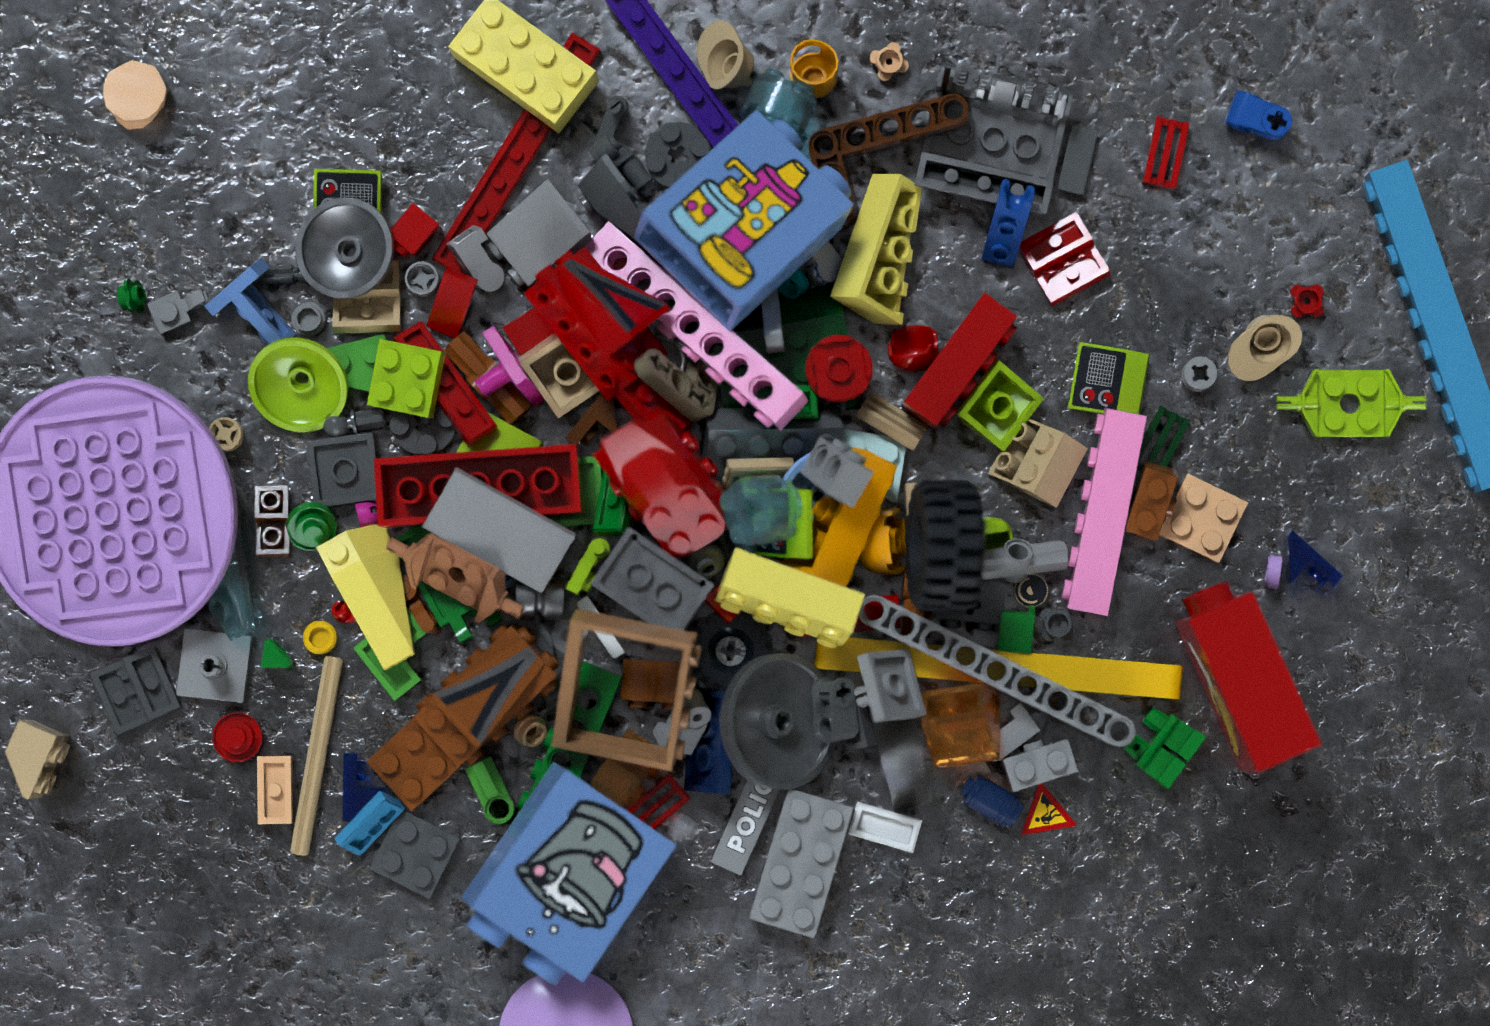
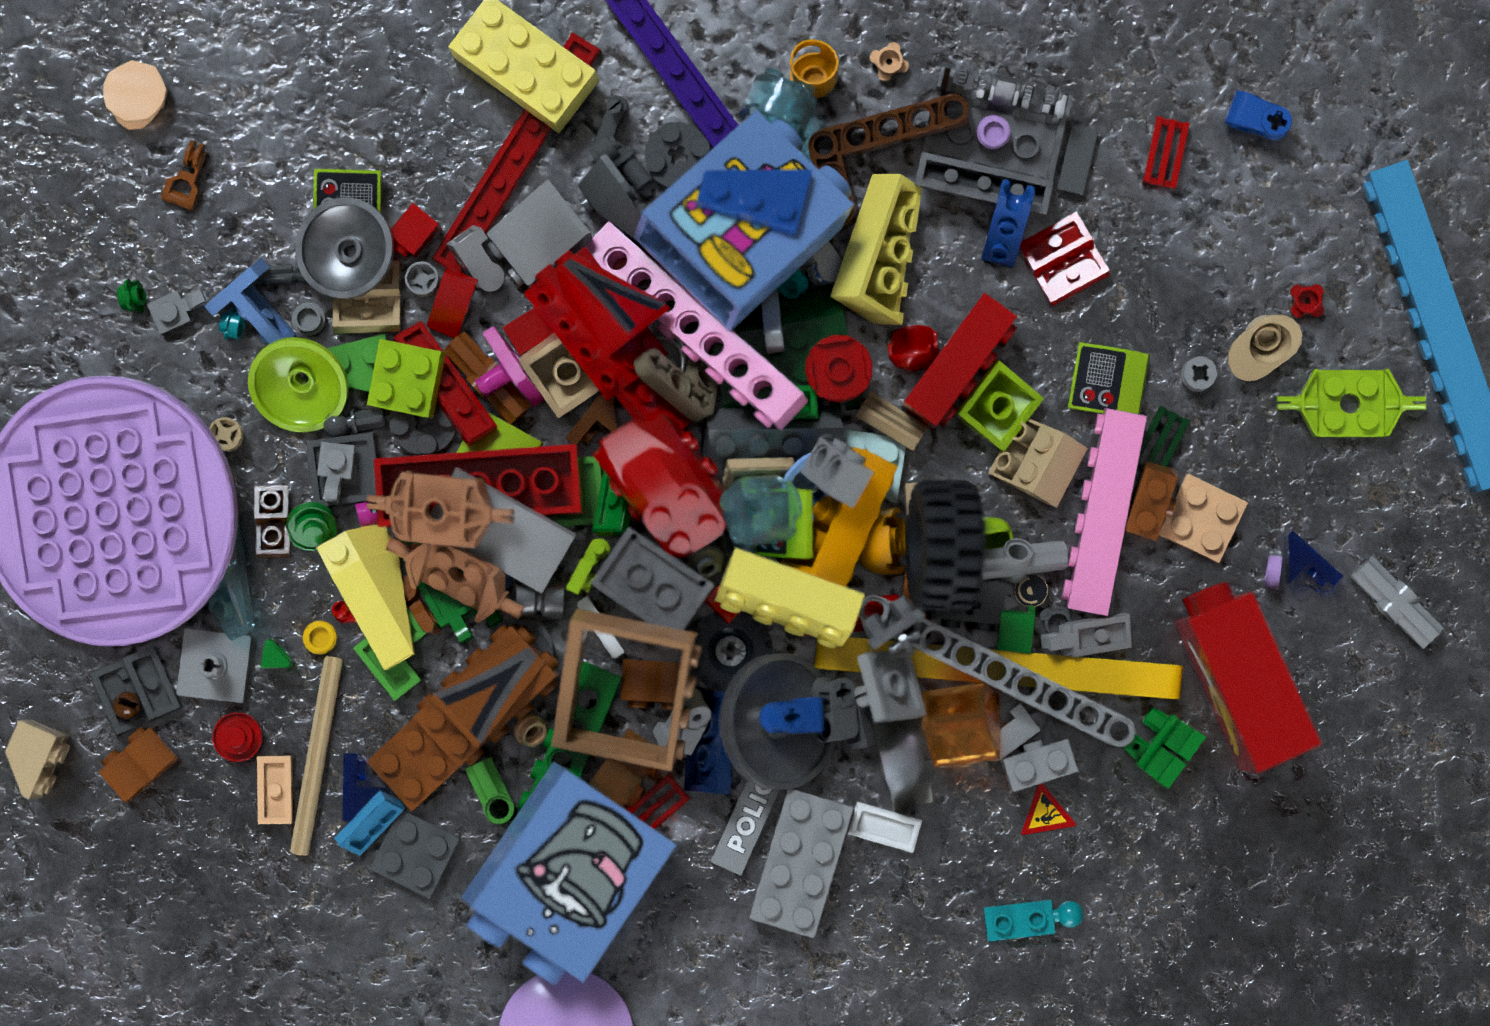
tan piece [696,20,754,90] -> none
dark blue head [960,774,1024,827] -> none
none -> dark orange brick [99,727,179,803]
none -> reddish brown hinge [112,691,141,720]
none -> dark orange piece [161,140,206,211]
none -> teal plate [219,308,246,340]
none -> light grey plate [317,442,356,503]
none -> nougat plate [367,470,515,548]
none -> blue wing [695,169,813,236]
none -> blue piece [759,697,825,733]
none -> flat silver hips [862,595,925,656]
none -> lavender tile [976,115,1011,150]
none -> teal plate [984,899,1084,942]
none -> light grey hinge [1041,613,1132,657]
none -> light grey piece [1350,556,1444,649]

